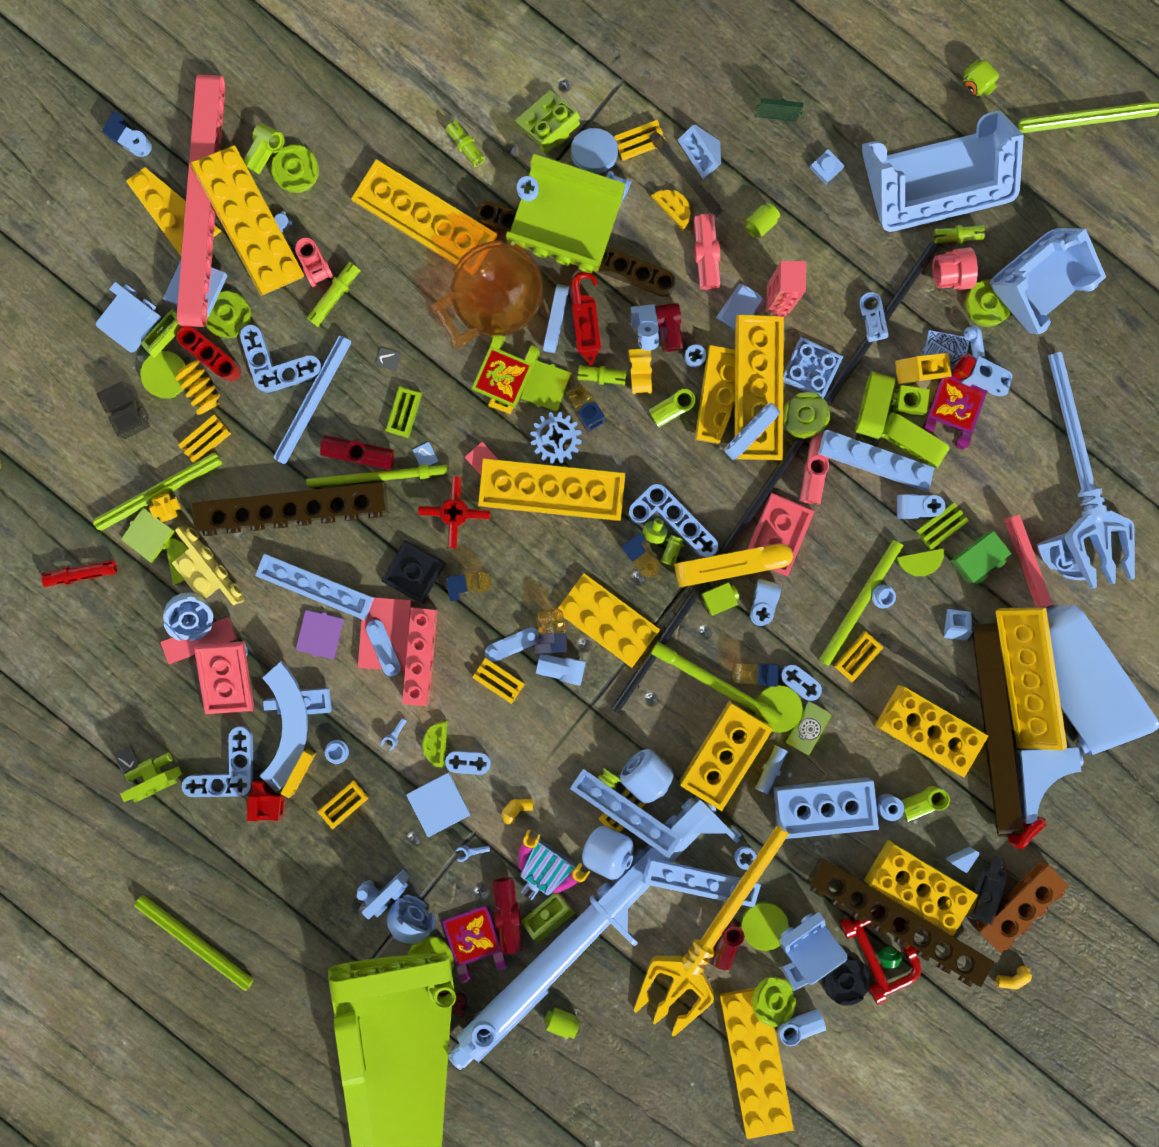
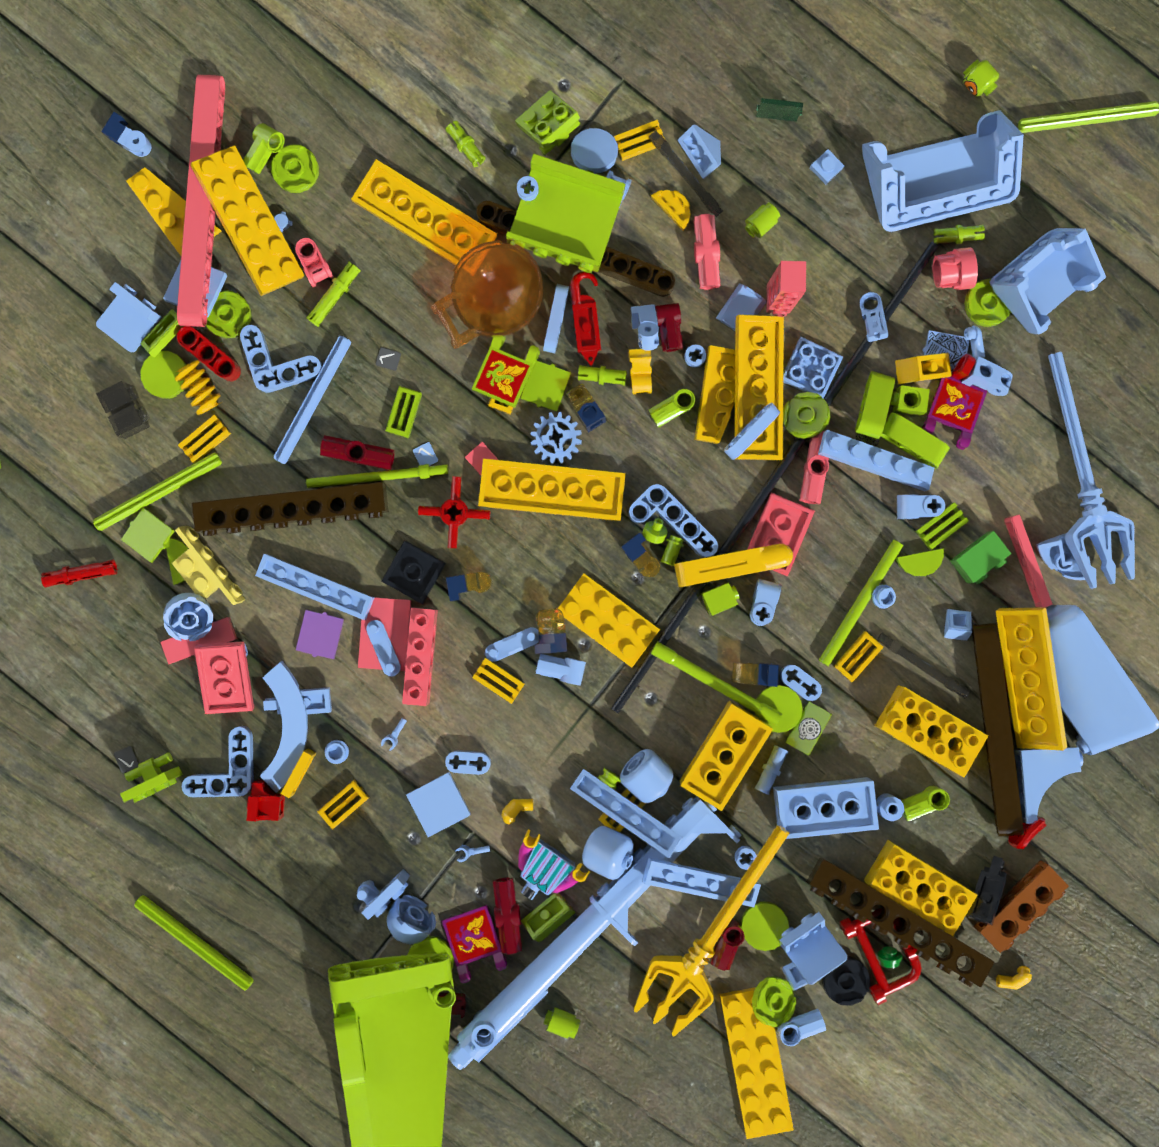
yellow gear [149,493,181,522] -> none
lime tile [422,721,448,769] -> none
light blue slope [946,847,979,873] -> none

